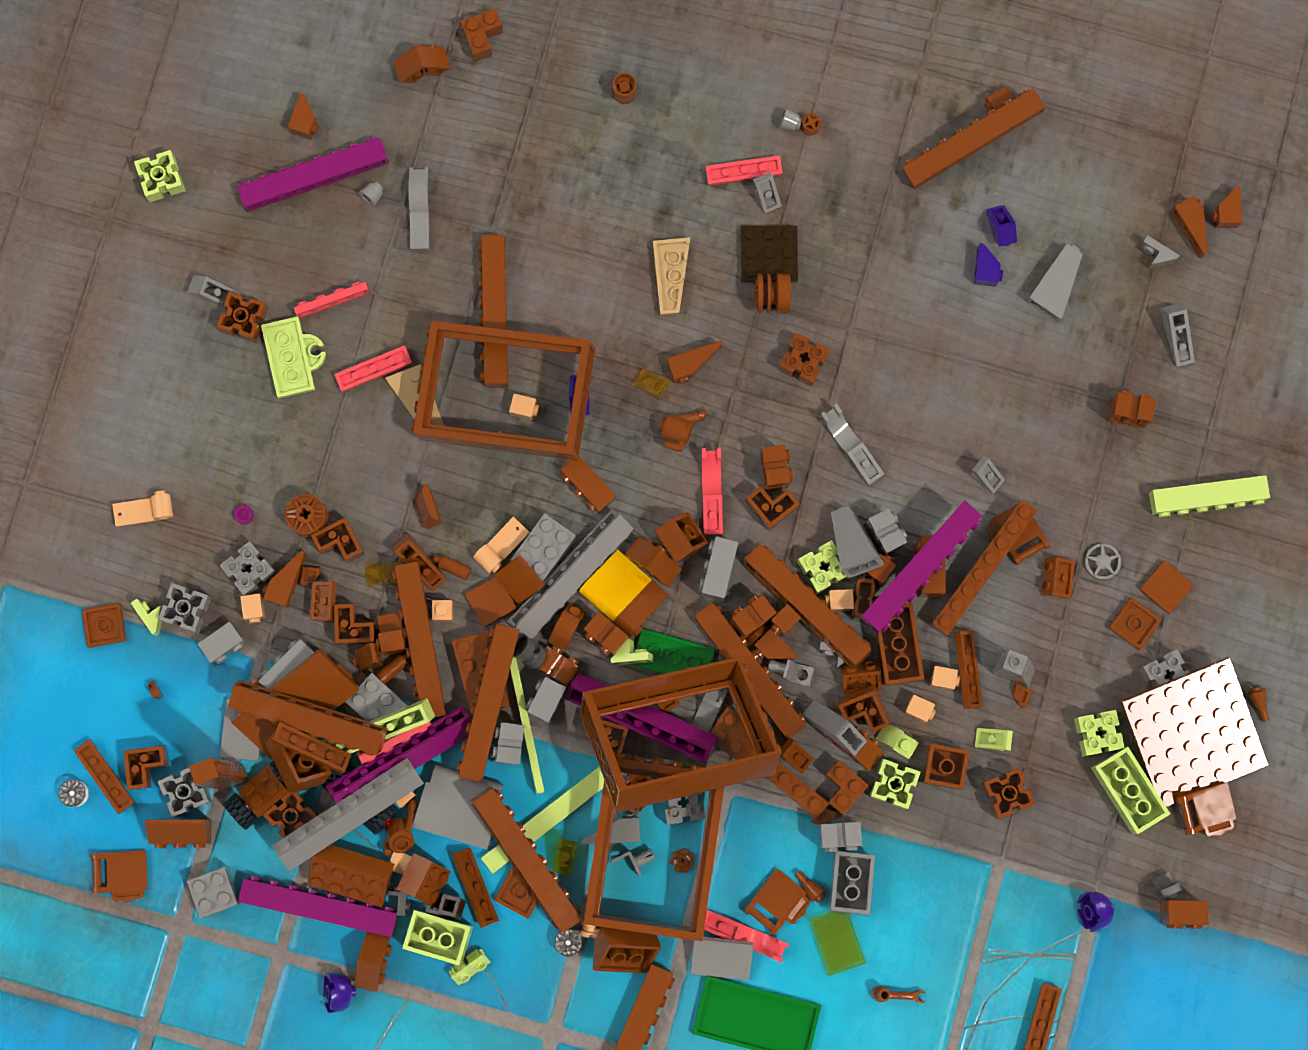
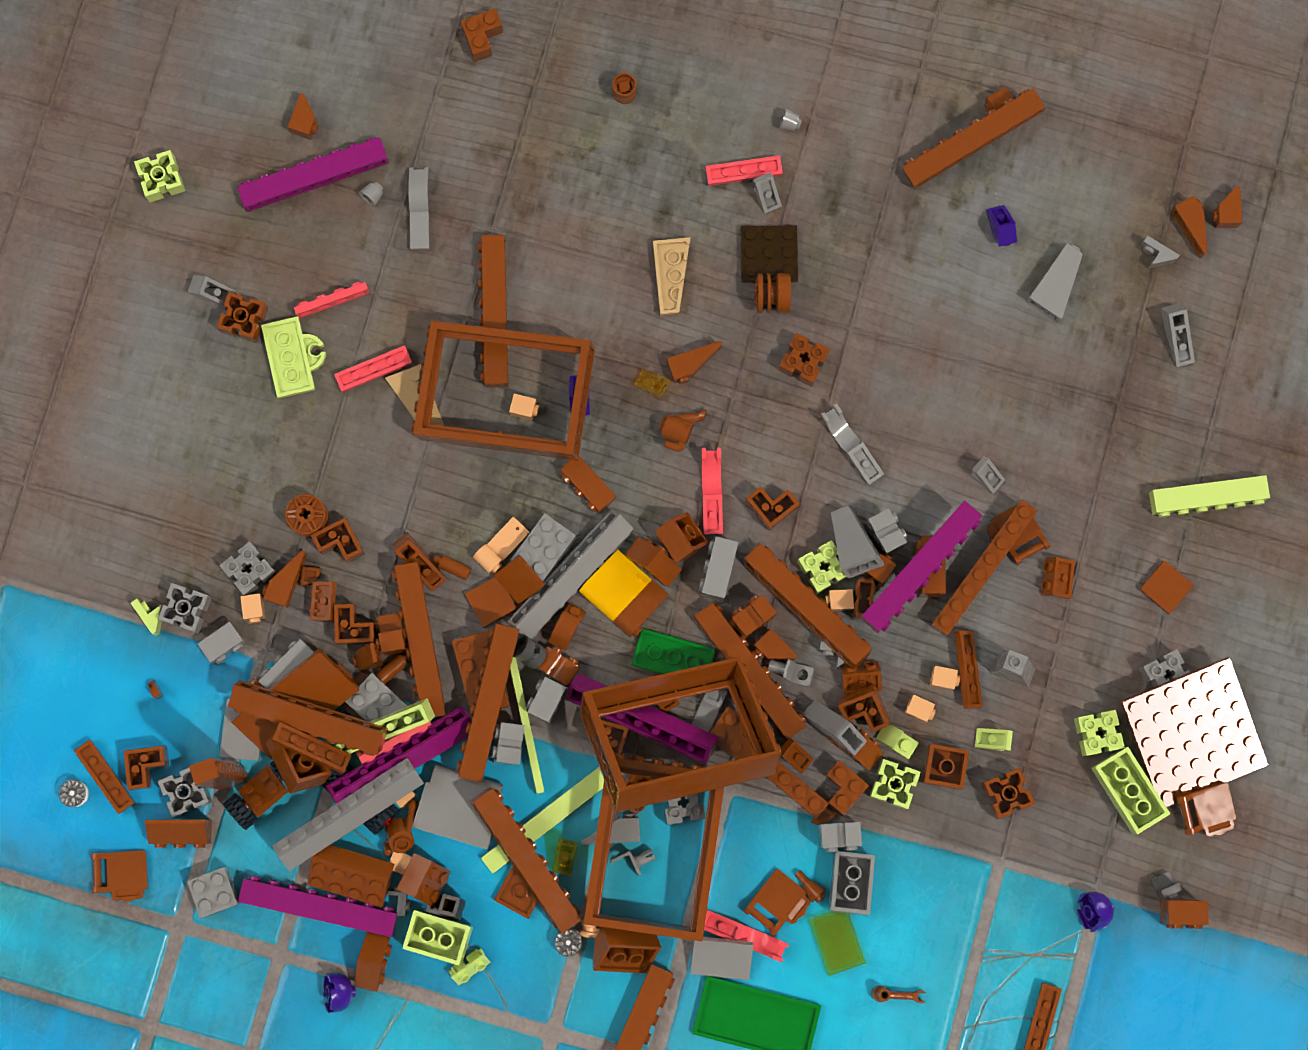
dark orange tile [82,603,127,648] -> none
light nougat door [112,491,174,527] -> none
magenta tile [234,505,254,525] -> none
dark orange brick [263,792,318,838] -> none
clear yellow slope [365,561,404,586] -> none
dark orange brick [394,44,450,83] -> none
dark orange slope [412,484,442,529] -> none
light nougat brick [432,600,453,622] -> none
dark orange plate [452,848,499,928] -> none
dark orange brick [584,611,629,657] -> none
yellowish green slope [611,639,654,666] -> none
dark orange plant [670,848,695,873] -> none
dark orange tile [746,624,770,647] -> none
dark orange brick [760,444,793,491] -> none
dark orange brick [769,604,801,637] -> none
dark orange wheel [801,113,821,136] -> none
dark orange brick [875,603,924,686] -> none
dark purple slope [974,243,1003,287] -> none
dark orange tile [1013,683,1033,709] -> none
light grey wheel [1085,544,1121,580] -> none
dark orange brick [1107,391,1156,428] -> none
dark orange tile [1108,597,1162,651] -> none
dark orange cone [1247,685,1270,722] -> none

